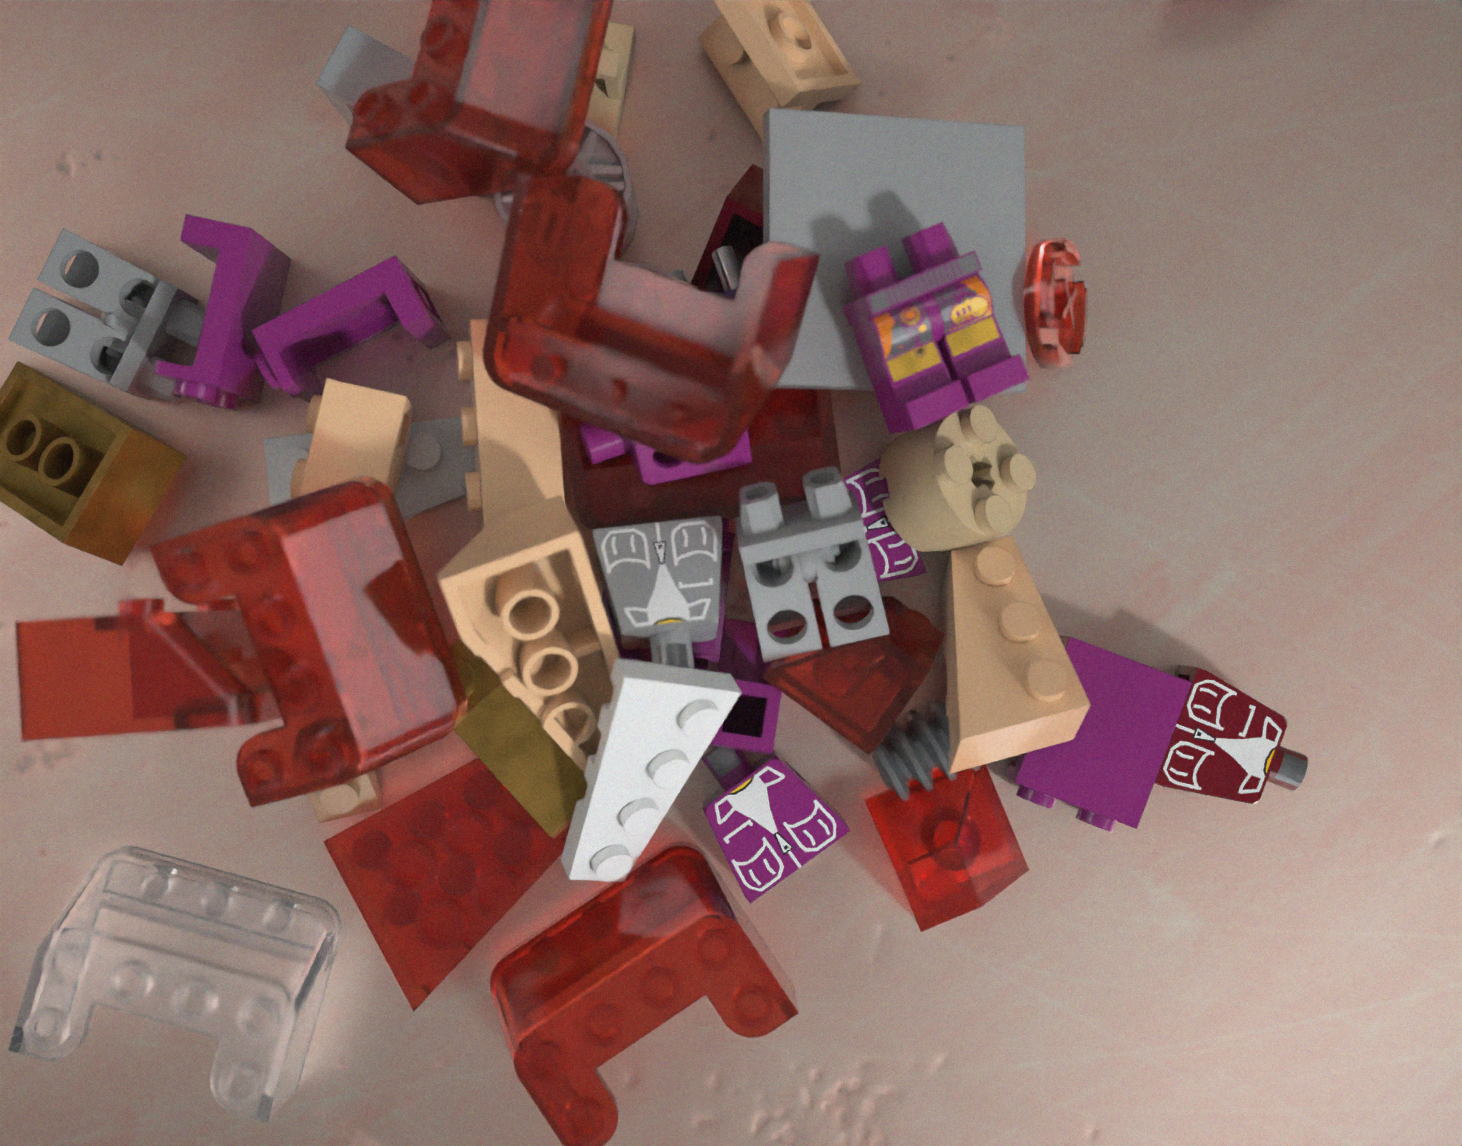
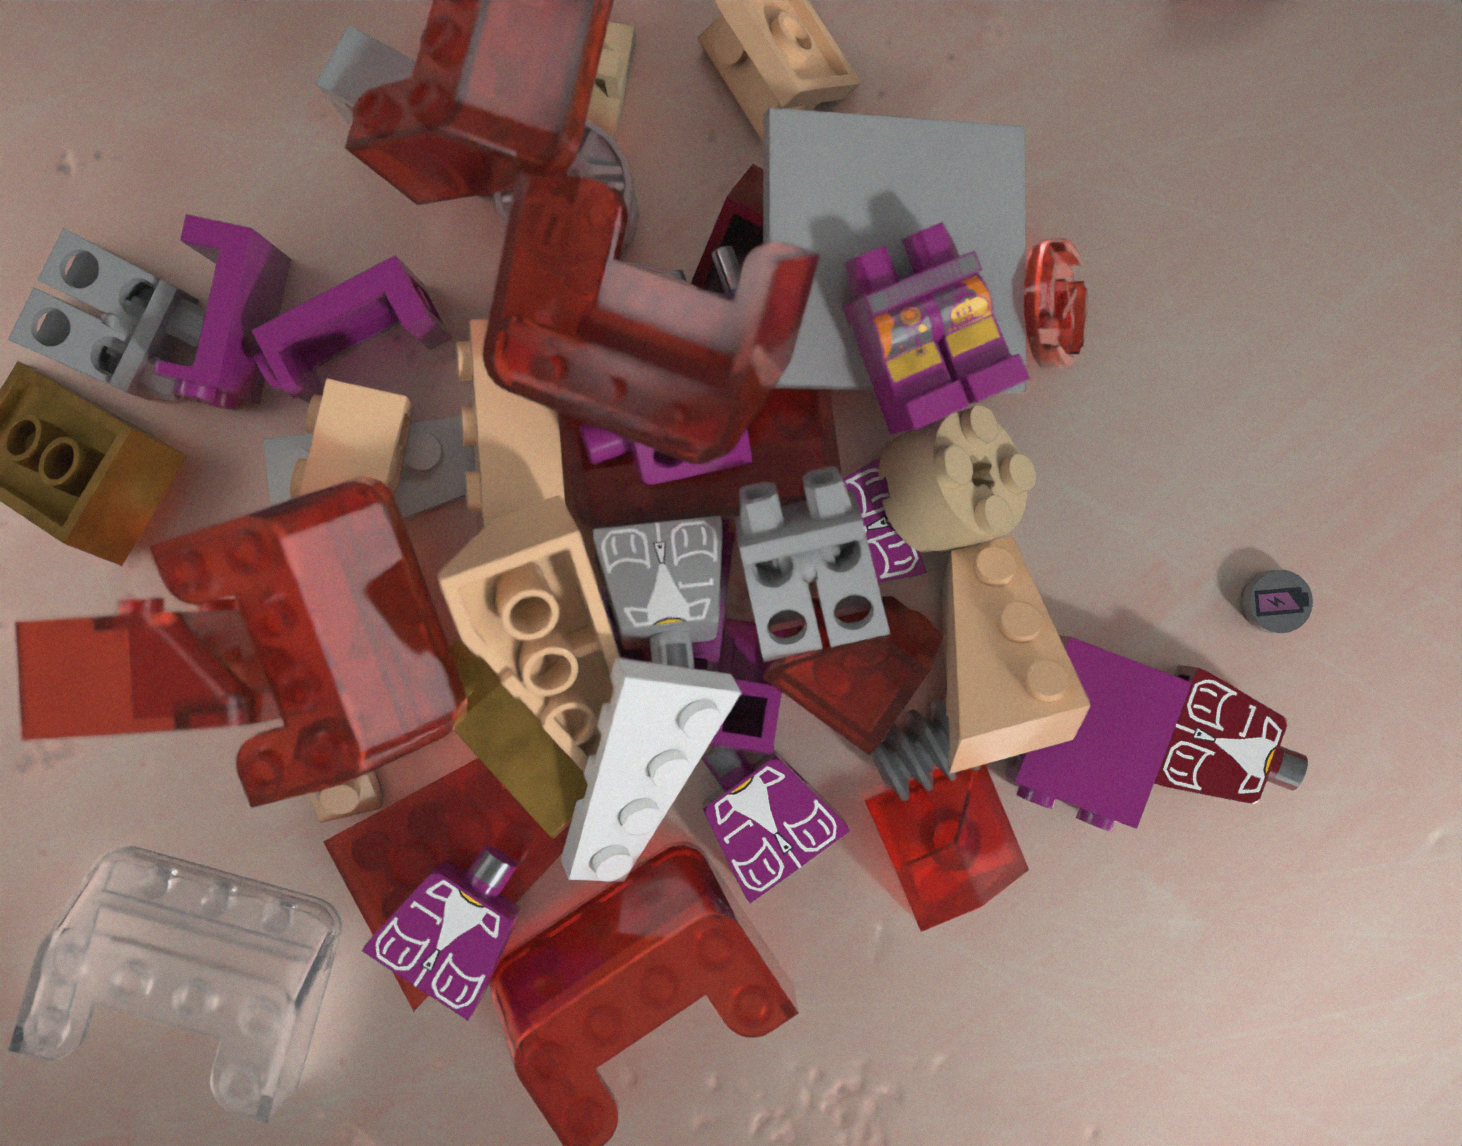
none -> magenta torso [362,845,521,1021]
none -> dark grey tile [1242,570,1313,633]

